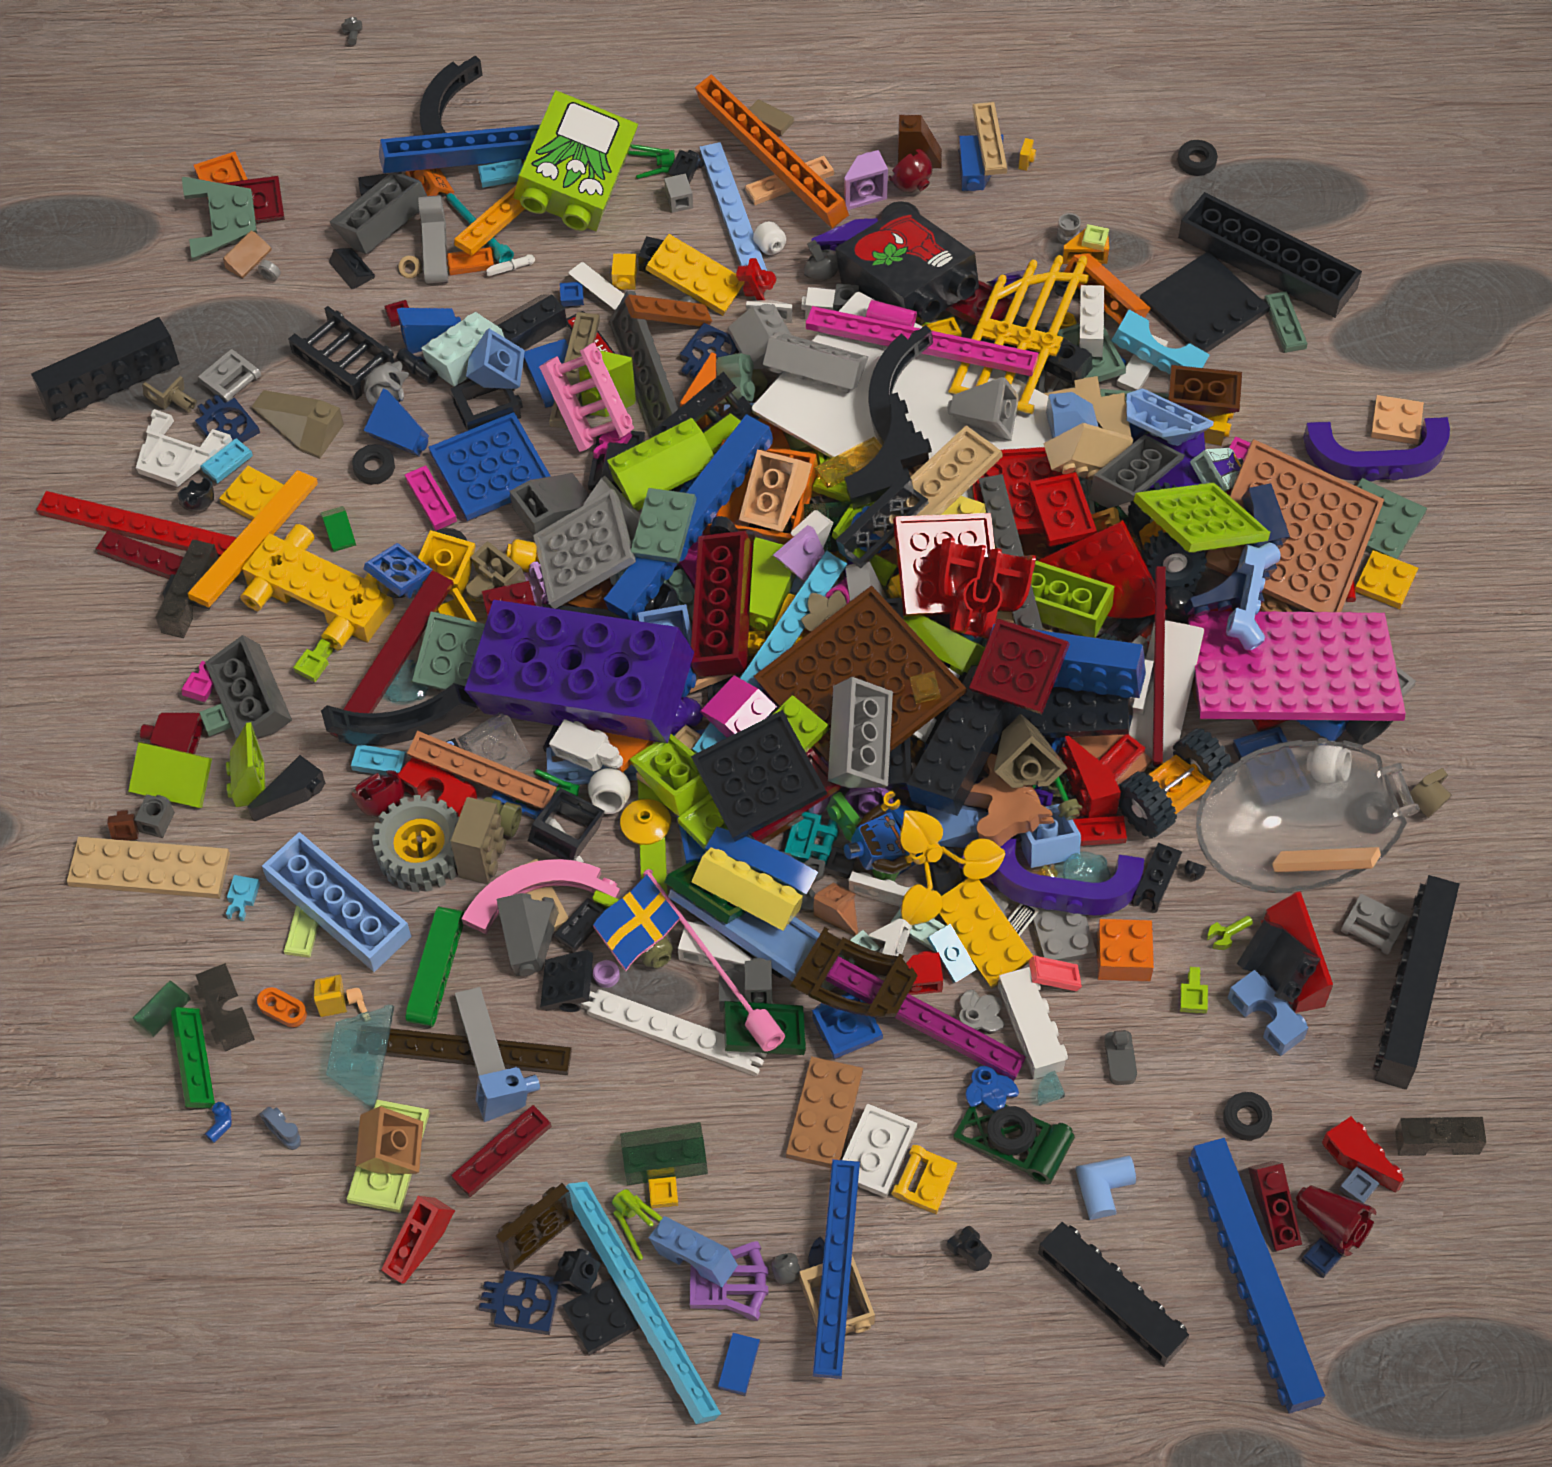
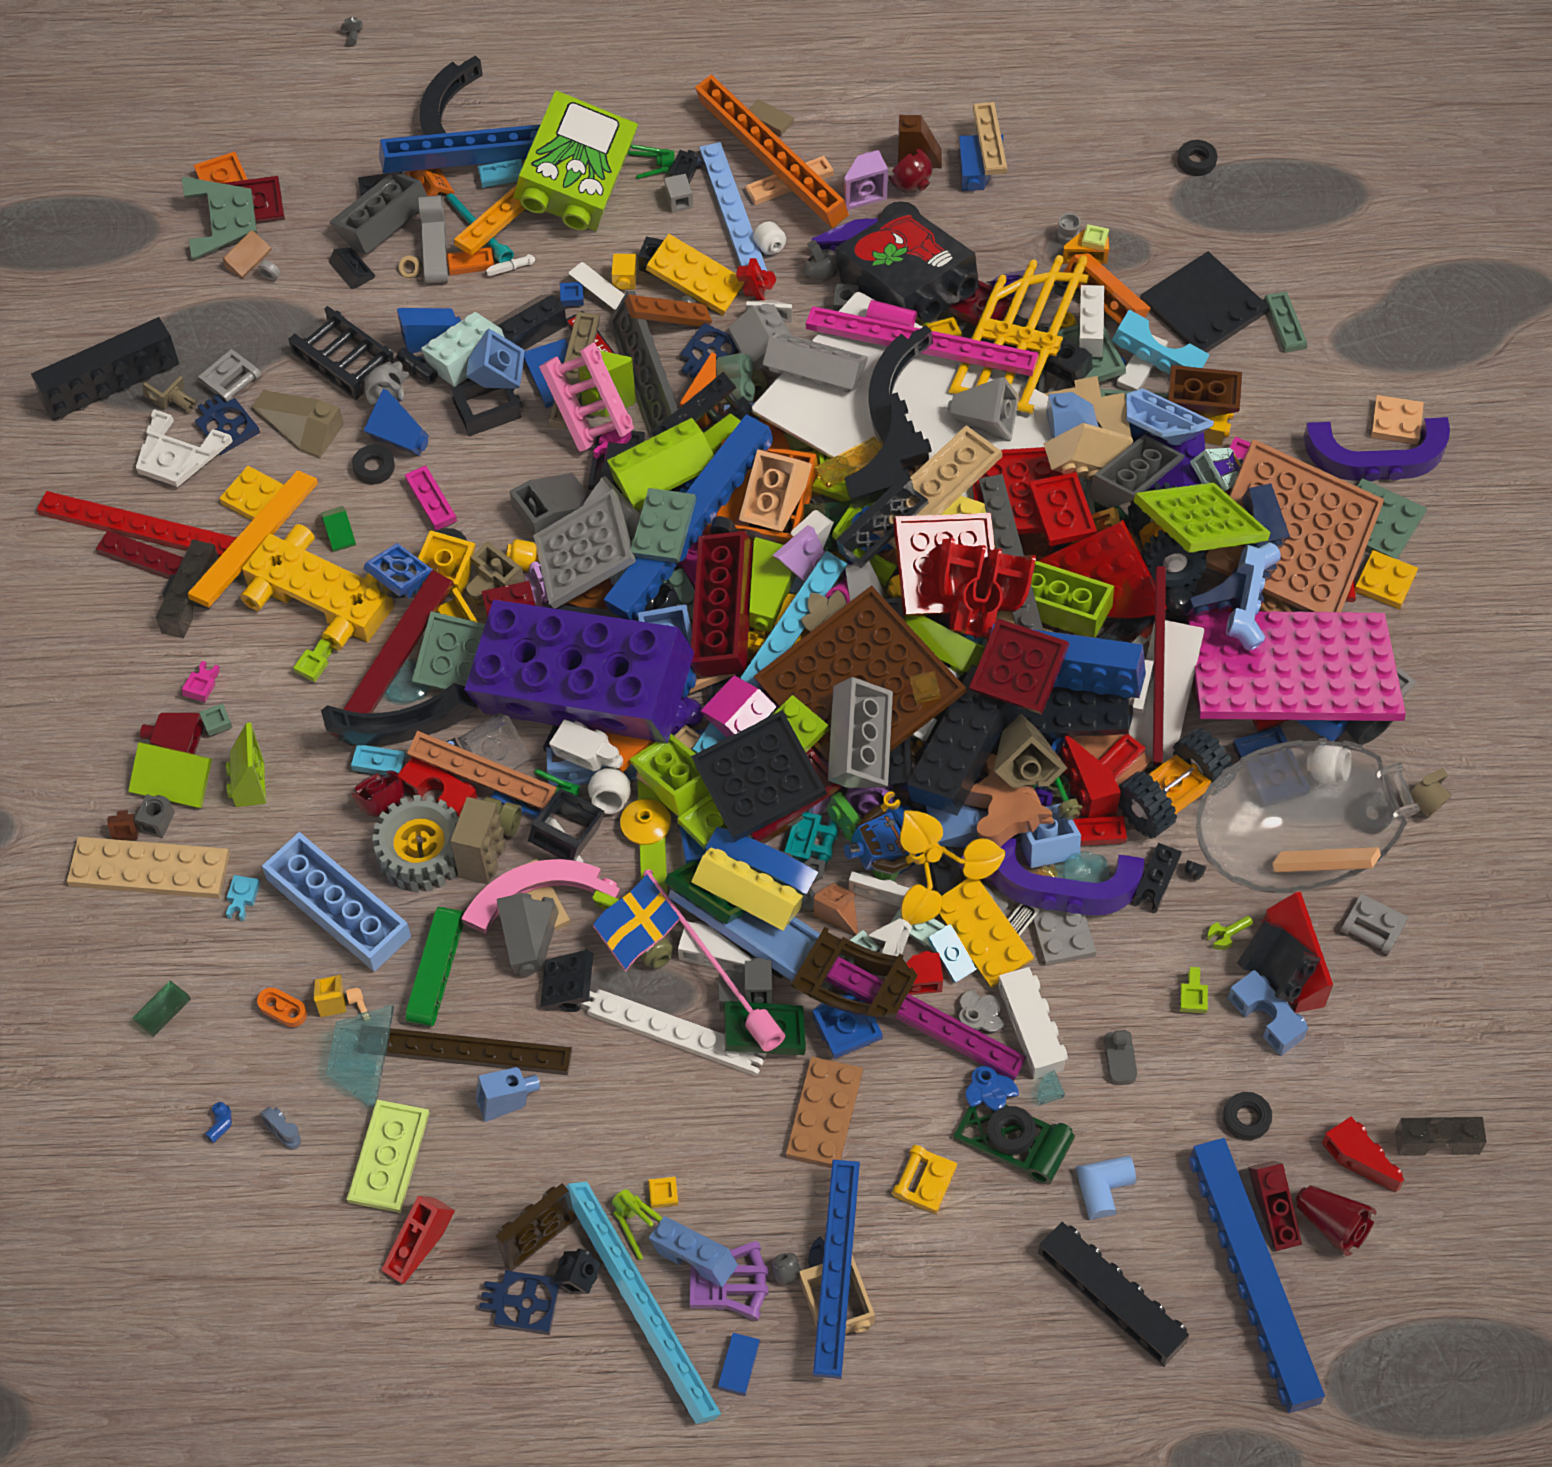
green plate [171,1007,215,1108] -> none
black hair [178,477,214,511] -> none
clear smoke arch [194,963,255,1052] -> none
medium azure plate [201,438,253,484] -> none
dark grey slope [205,635,292,739] -> none
black slope [247,755,326,821] -> none
yellowish green tile [284,906,319,958] -> none
medium nougat slope [355,1106,424,1174] -> none
dark red tile [384,300,409,327] -> none
blue plate [428,412,551,521] -> none
dark red plate [451,1105,552,1197] -> none
light grey tile [455,987,506,1076] -> none
black plate [554,898,605,952] -> none
black plate [562,1278,639,1356] -> none
lavender tile [593,960,620,988] -> none
clear green slope [620,1122,708,1186] -> none
white brick [801,287,835,320] -> none
black plate [825,846,858,879] -> none
white plate [842,1104,917,1198] -> none
black plate [946,1226,992,1271] -> none
yellow plate [1018,138,1036,171] -> none
coral tile [1029,955,1082,991] -> none
orange brick [1097,919,1154,981] -> none
black brick [1178,192,1362,318] -> none
dark blue tile [1302,1237,1343,1278] -> none
sand blue plate [1339,1167,1379,1203] -> none
black brick [1372,875,1460,1090] -> none

